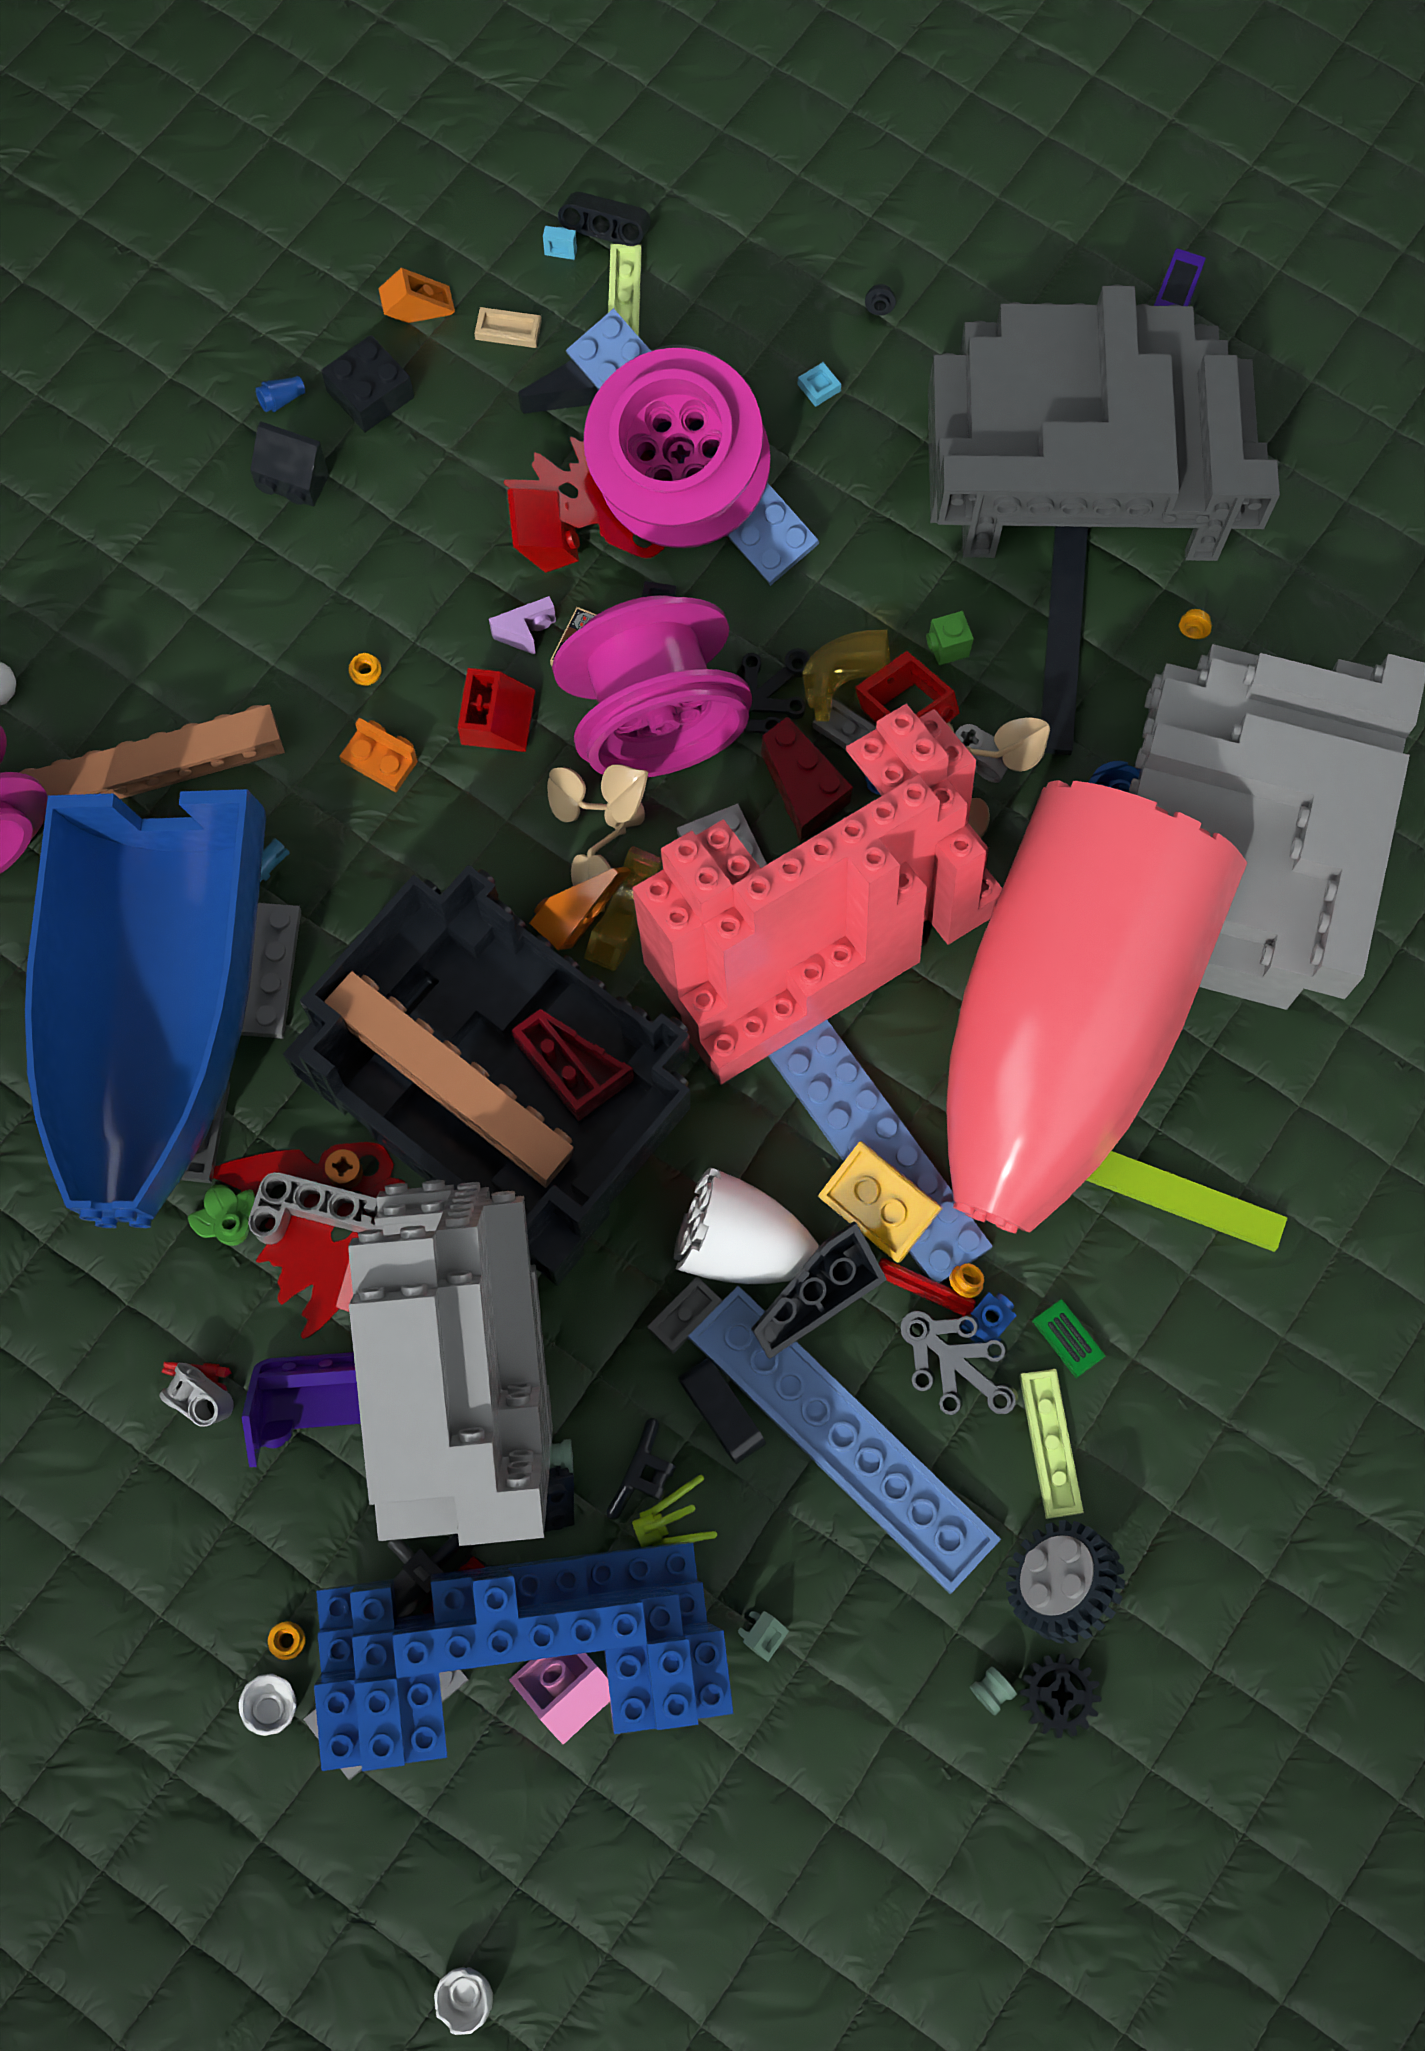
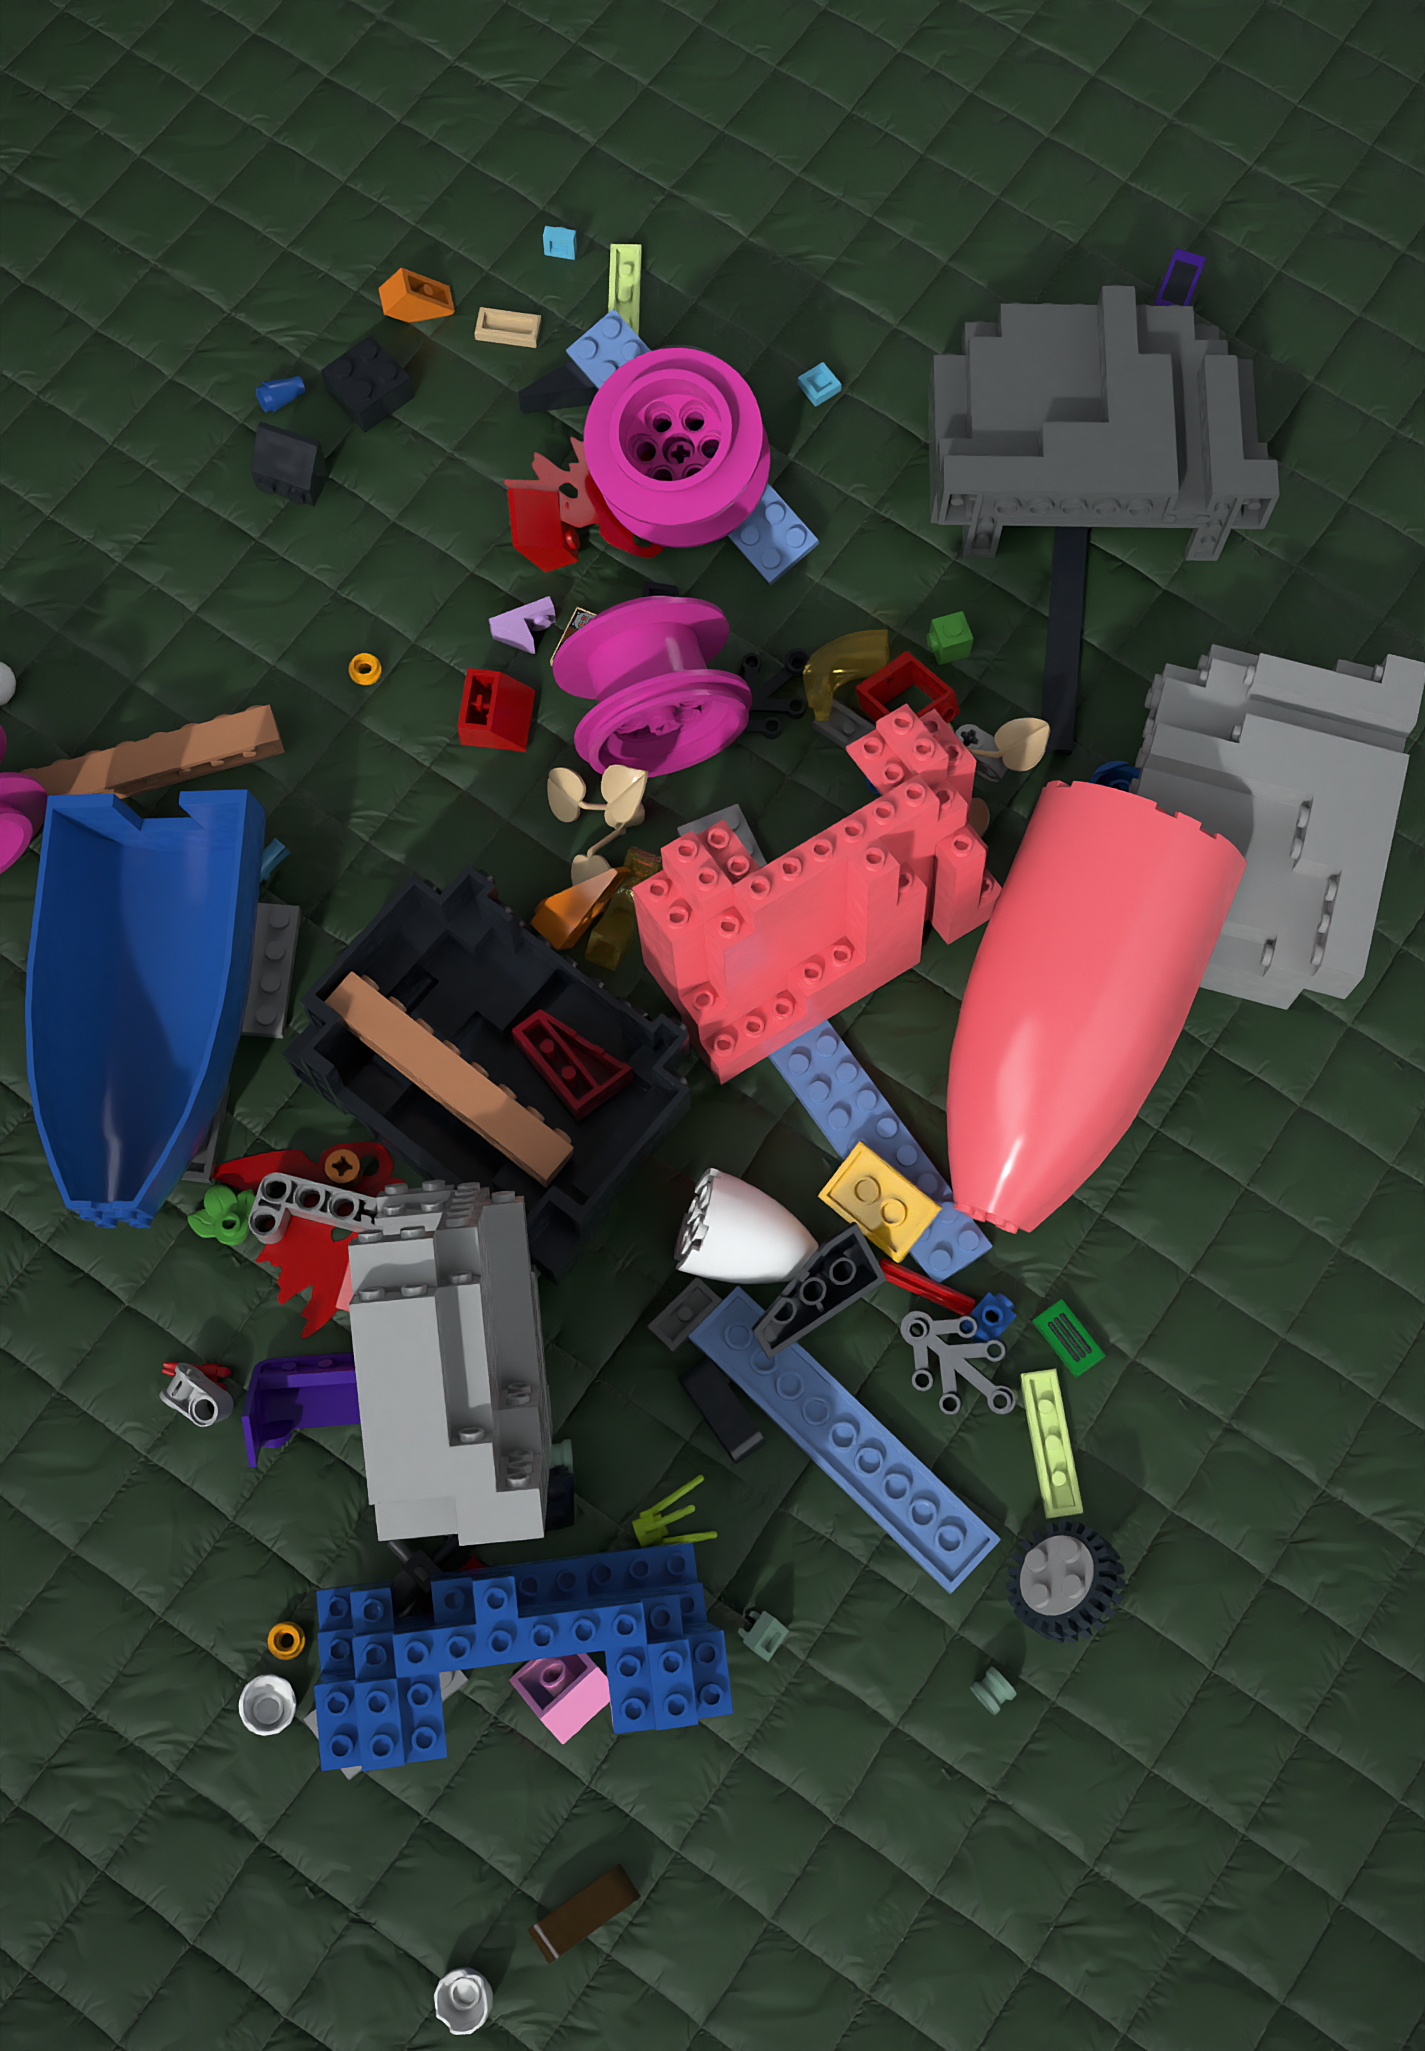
orange bracket [339,718,418,793] -> none
black beam [558,192,651,246] -> none
black piece [606,1418,676,1520] -> none
dark red wedge [761,717,853,842] -> none
black plate [865,284,896,315] -> none
light orange plate [949,1263,984,1298] -> none
black gear [1018,1654,1102,1738] -> none
lime tile [1086,1151,1288,1252] -> none
light orange plate [1179,609,1212,639] -> none
none -> dark brown beam [527,1863,641,1964]

